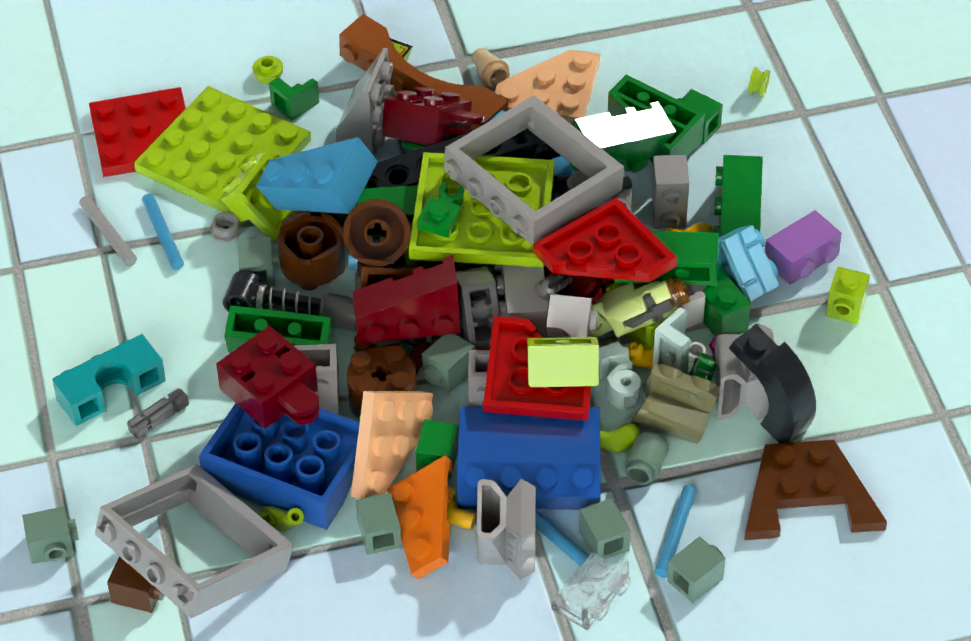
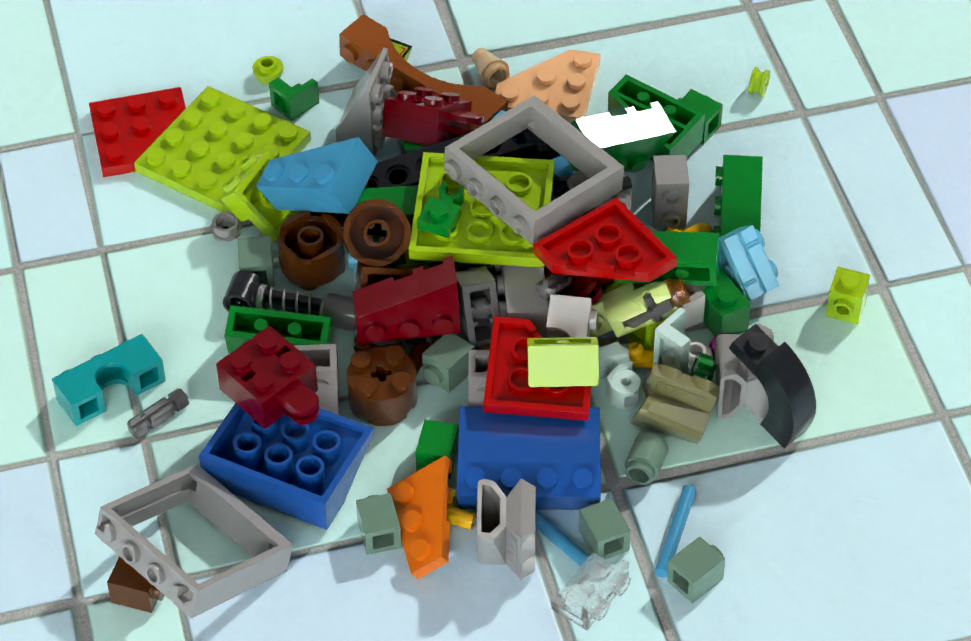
sand green brick [22,506,79,564] -> none
light grey bar [79,196,137,266] -> none
dark azure bar [142,194,184,270] -> none
lime arm [258,506,304,531] -> none
light nougat plate [351,391,433,499] -> none
lime arm [600,423,640,453] -> none
reddish brown wing [744,440,887,540] -> none
medium lavender brick [765,210,842,285] -> none

